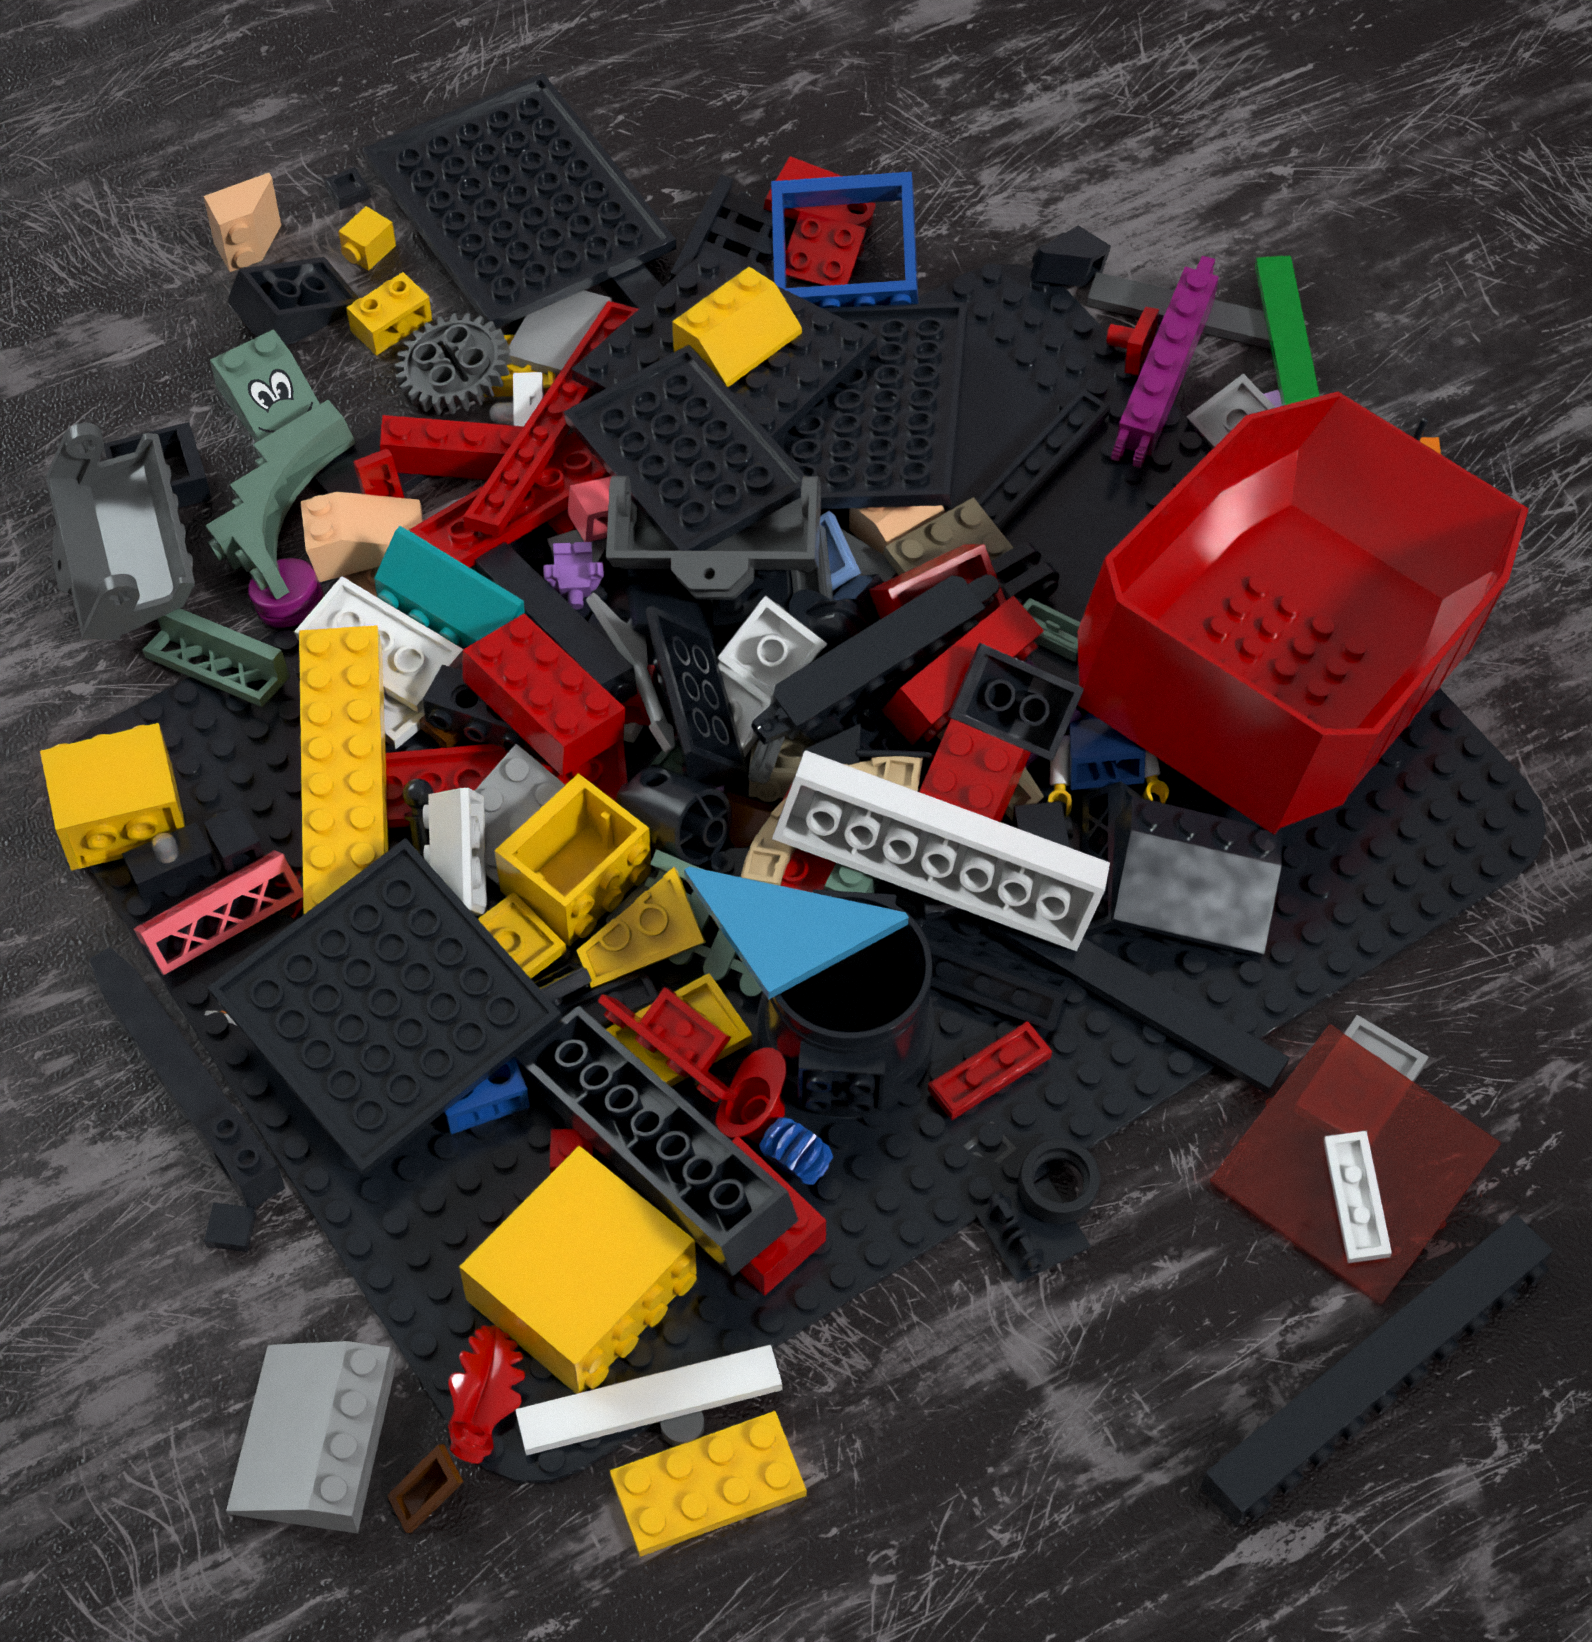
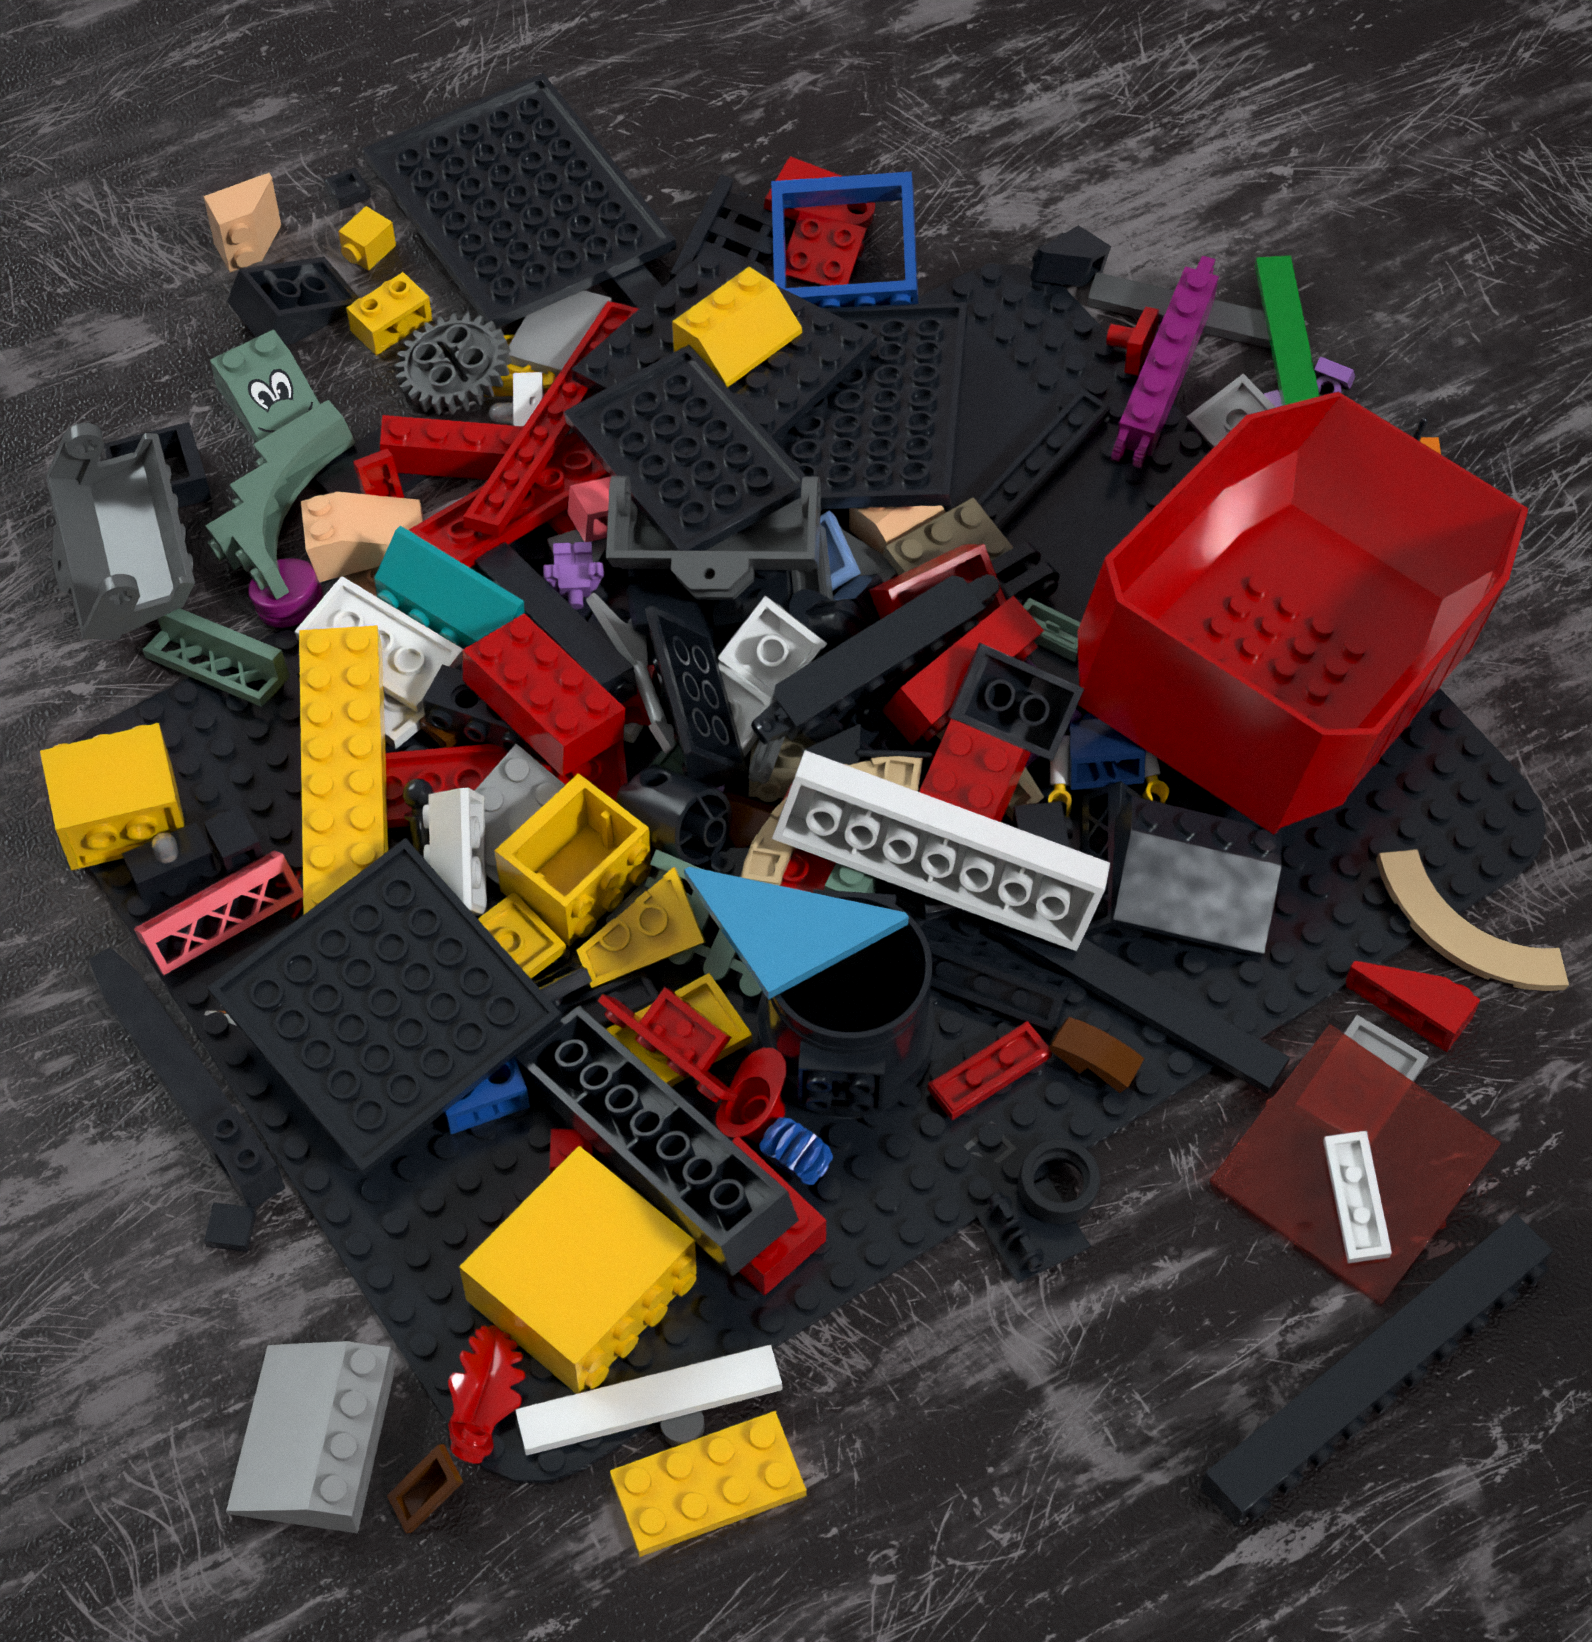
none -> reddish brown slope [1048,1017,1145,1093]
none -> medium lavender tile [1314,357,1355,393]
none -> red slope [1345,961,1480,1052]
none -> tan tile [1376,850,1569,991]

